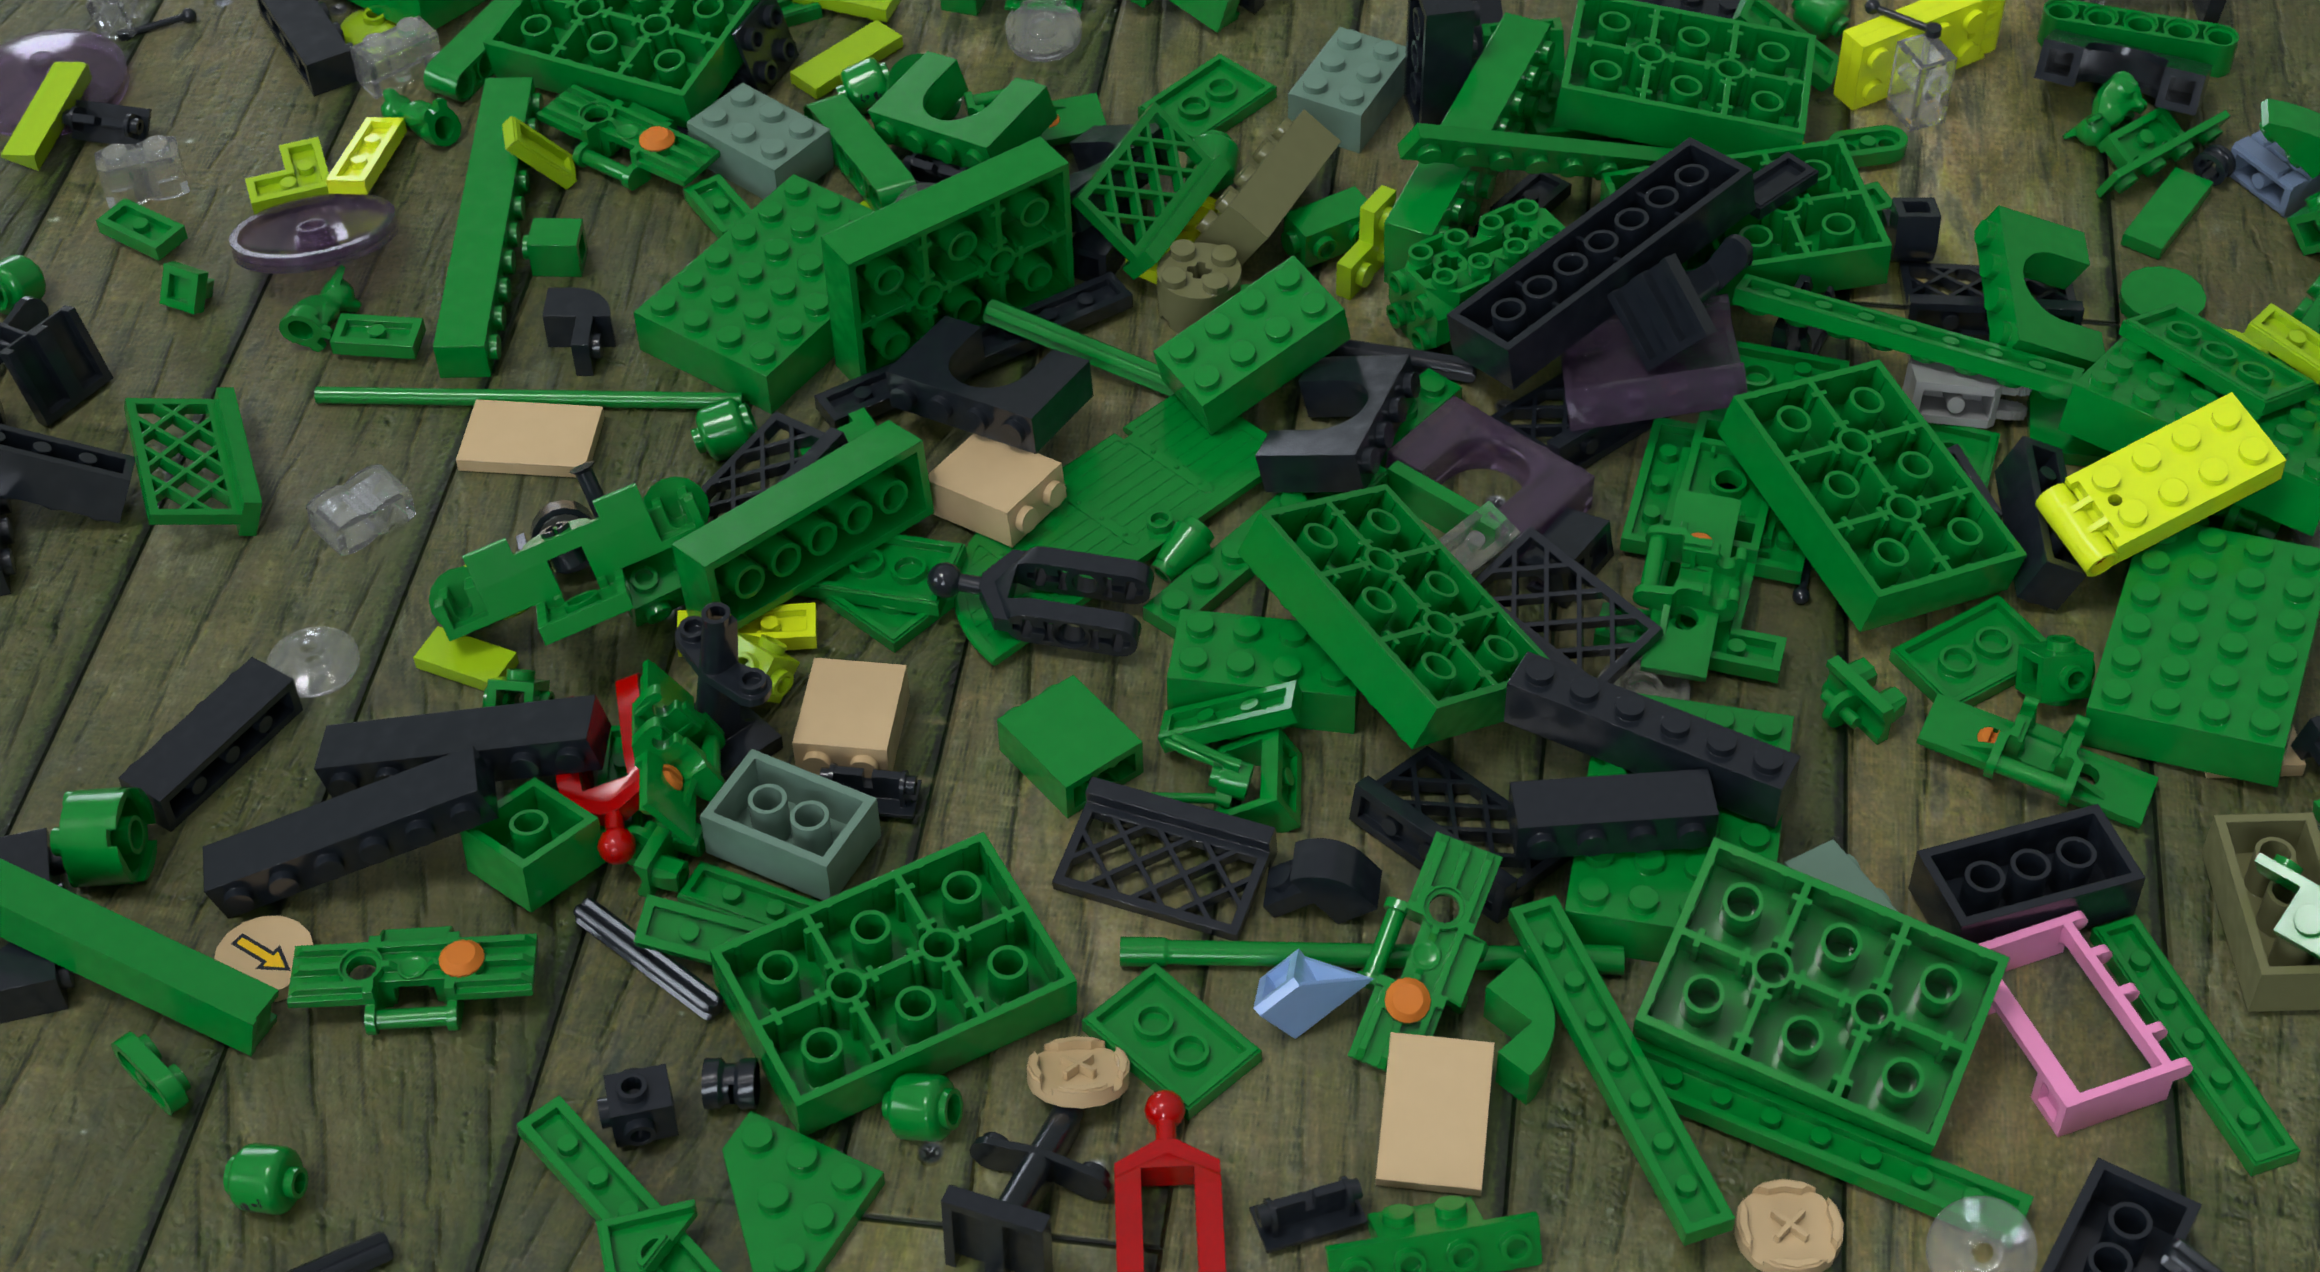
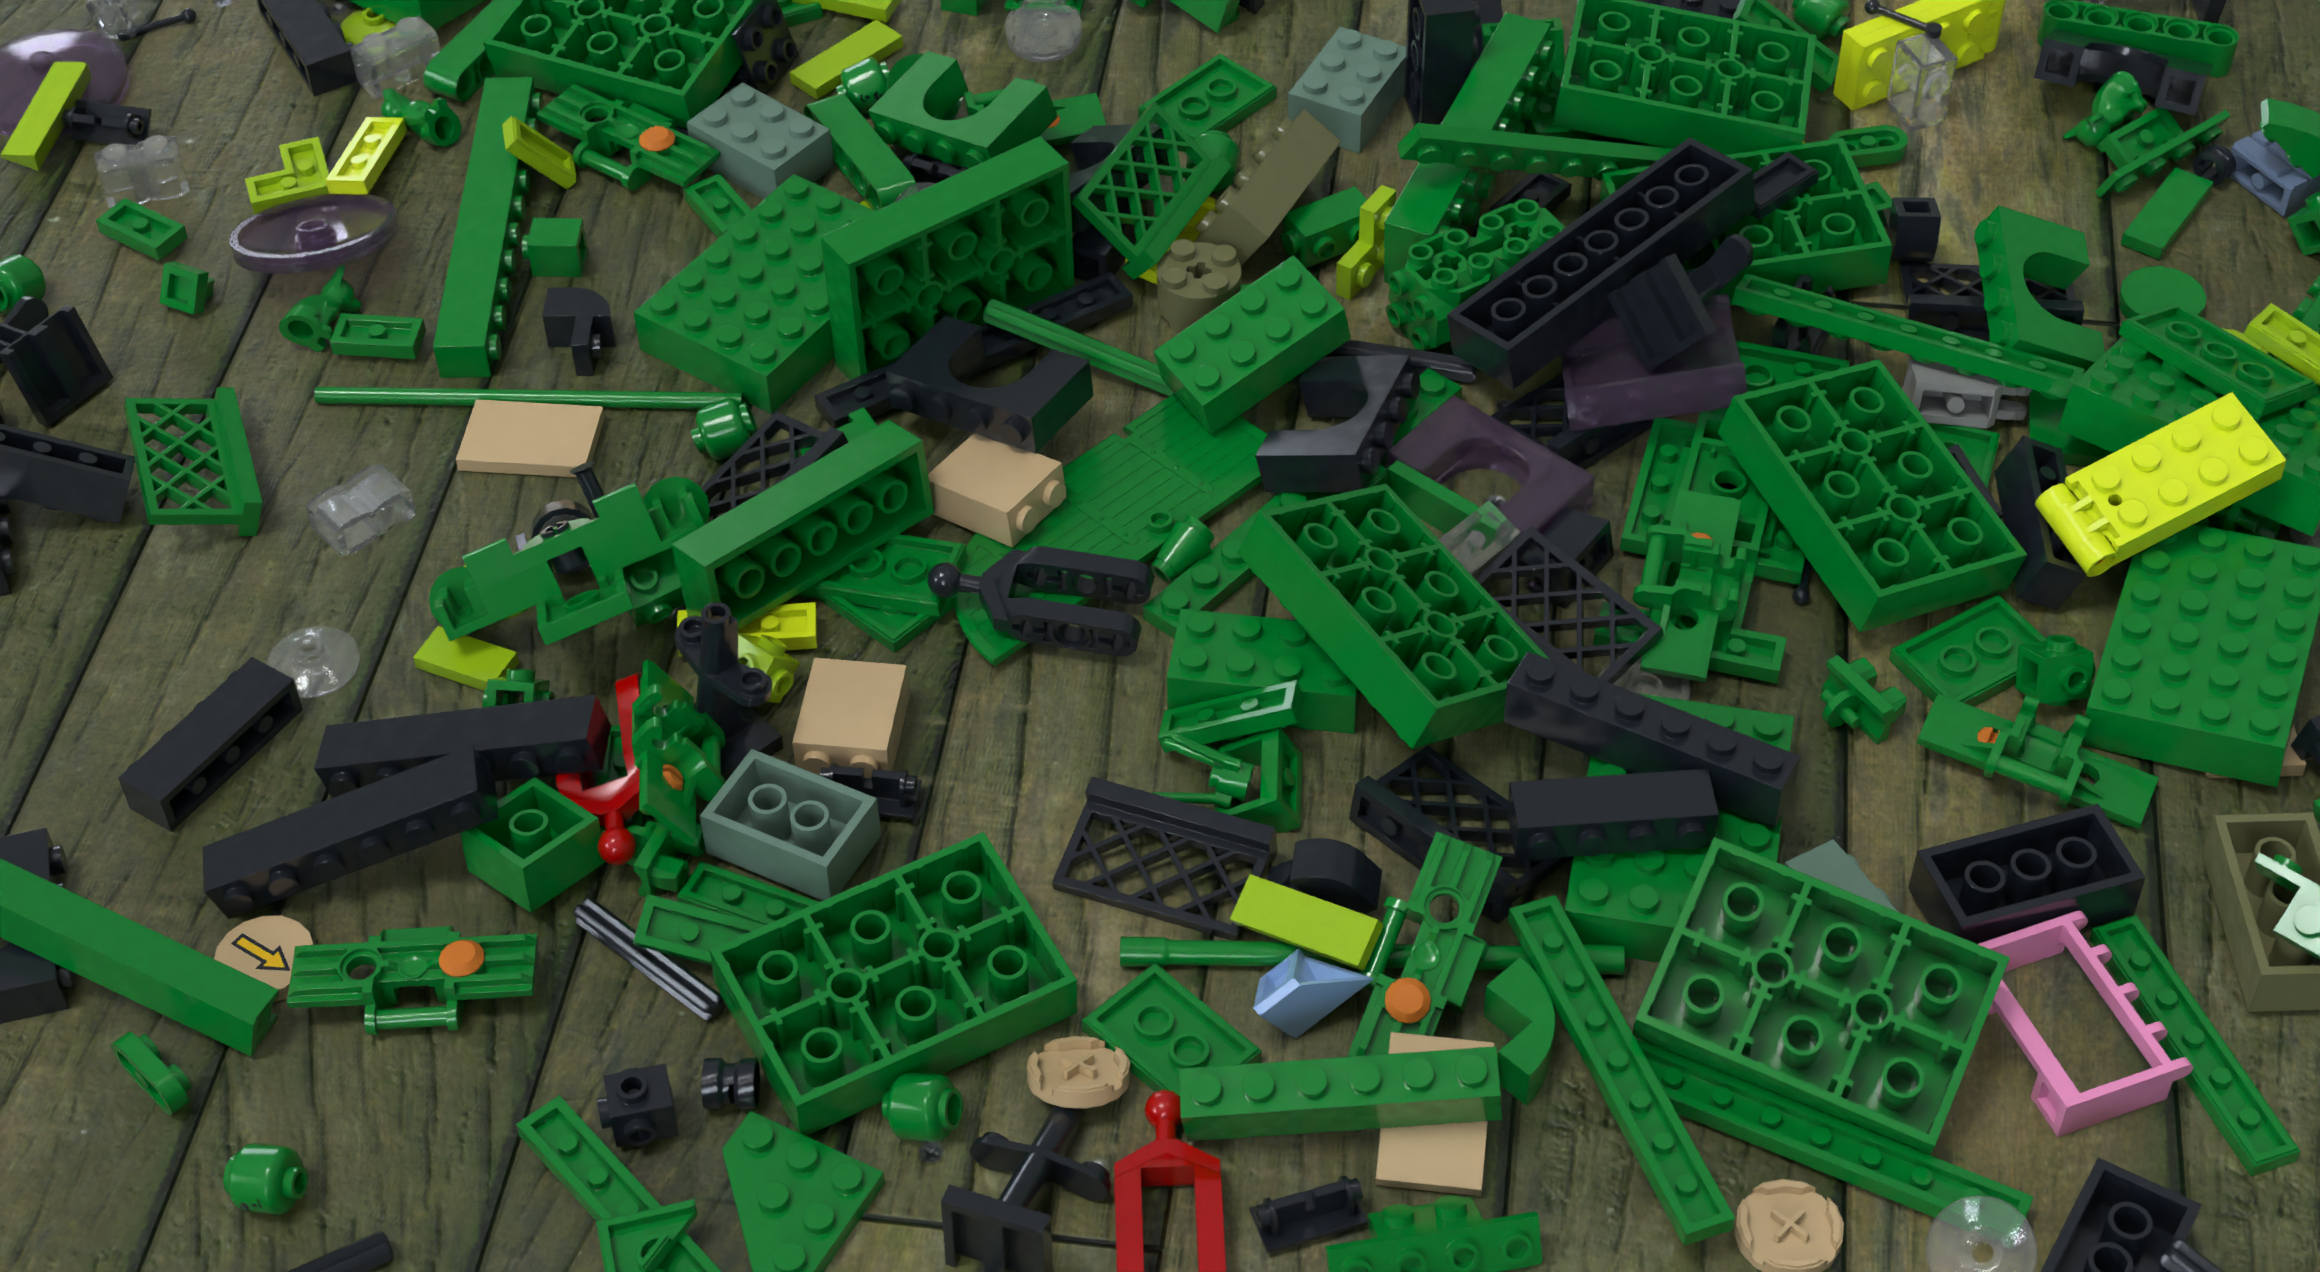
green brick [50,787,157,888] -> none
green brick [997,675,1144,819] -> none
none -> green brick [1179,1046,1502,1142]
none -> lime tile [1230,874,1384,971]

